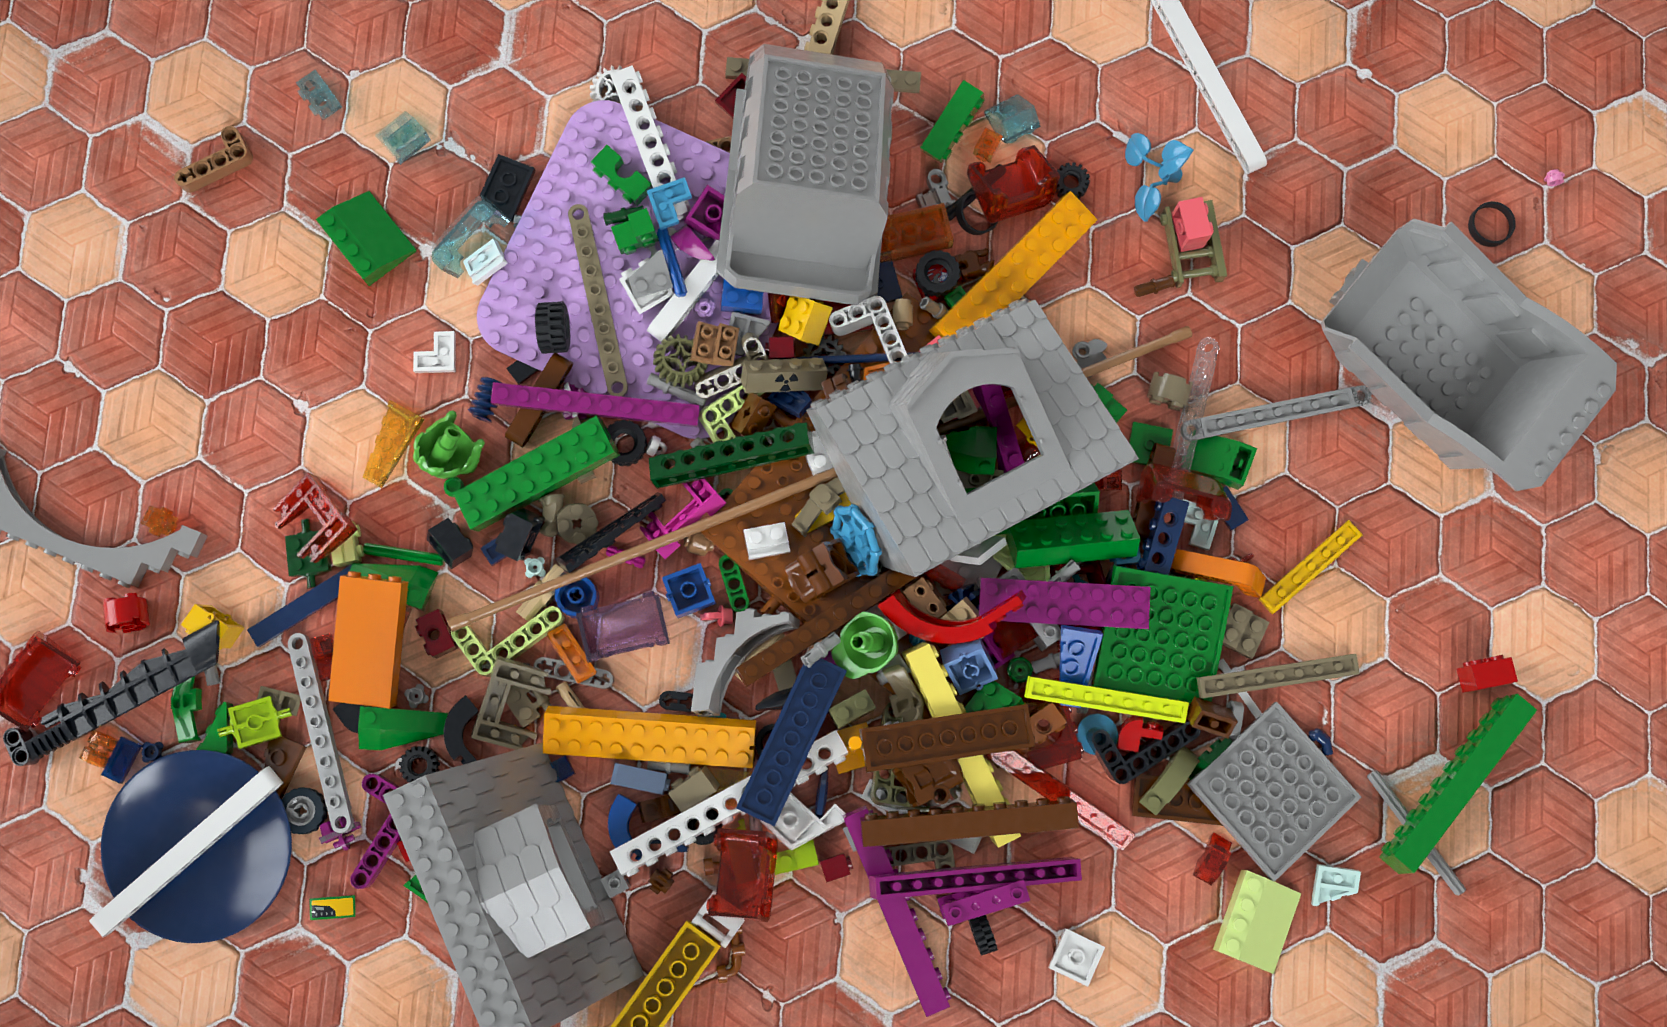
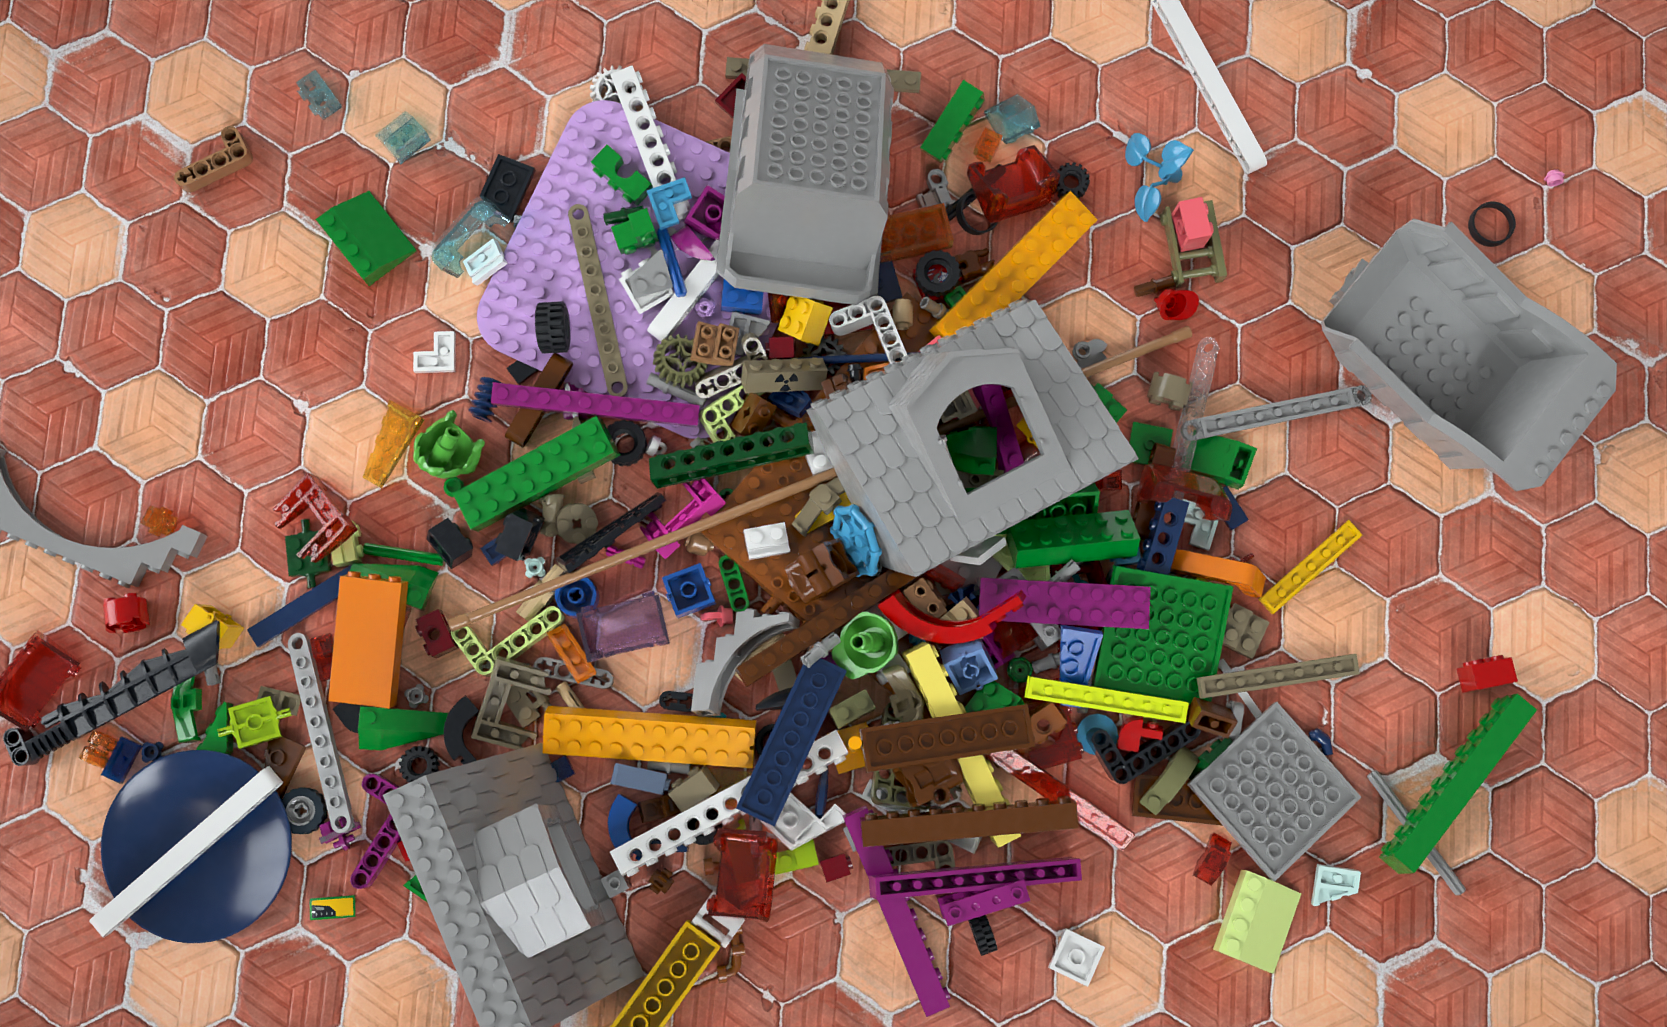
none -> red piece [1154,289,1199,320]

